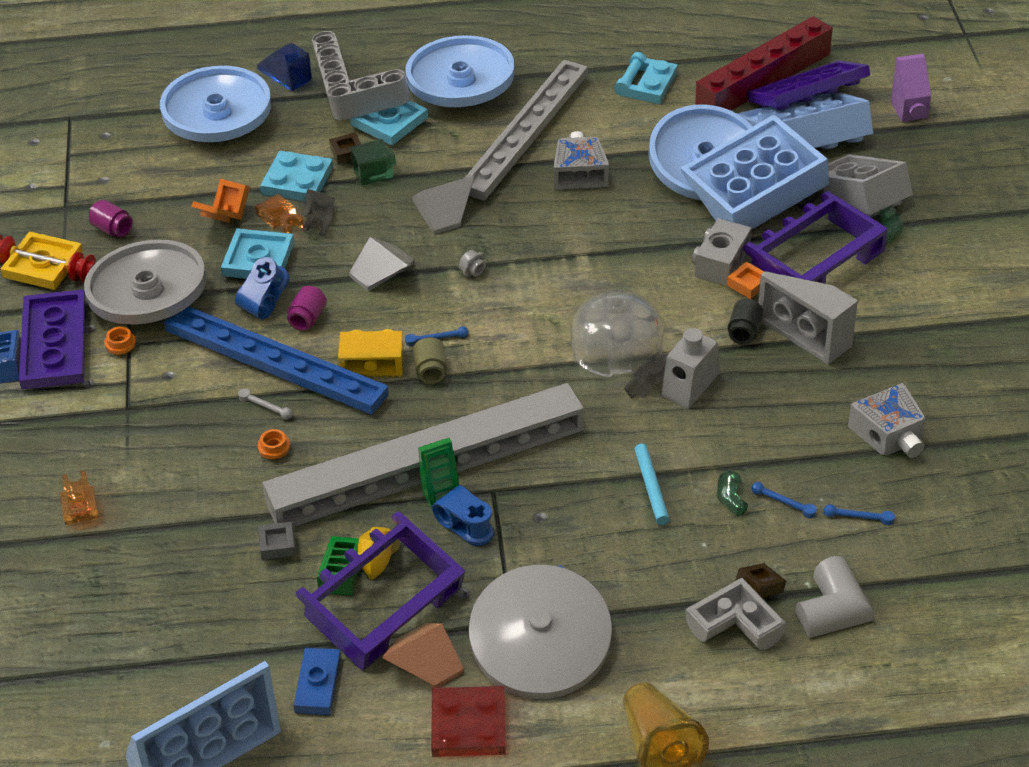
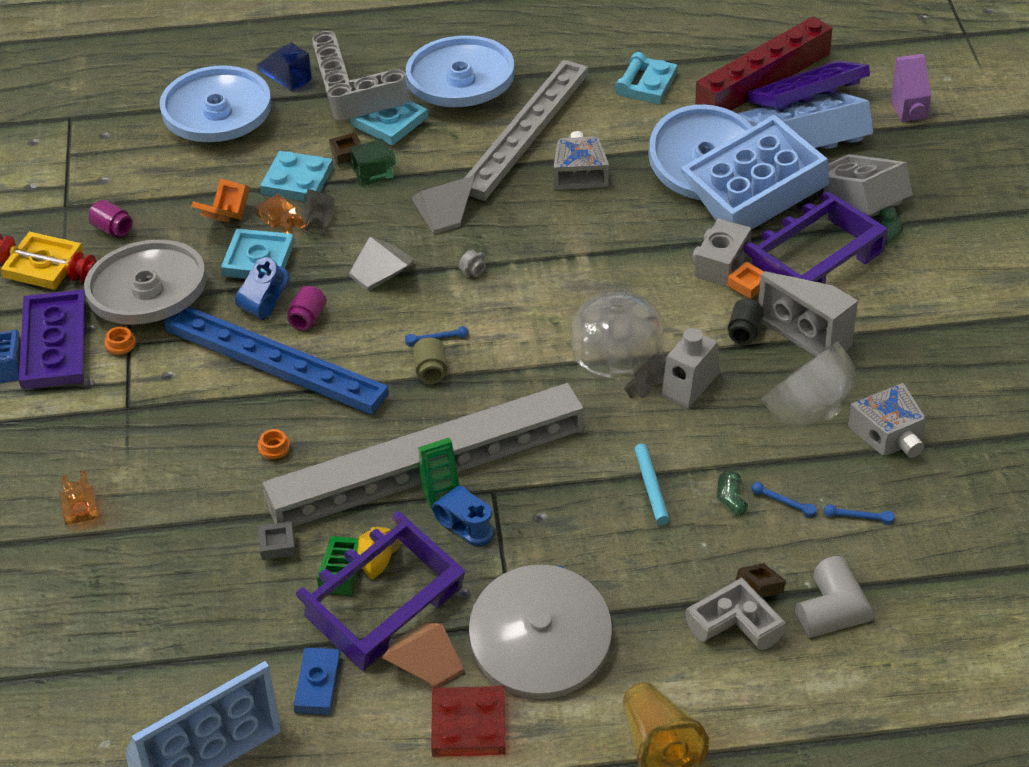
light grey hinge [238,389,293,420] -> none
yellow brick [338,329,404,378] -> none
none -> clear cylinder [760,341,856,427]

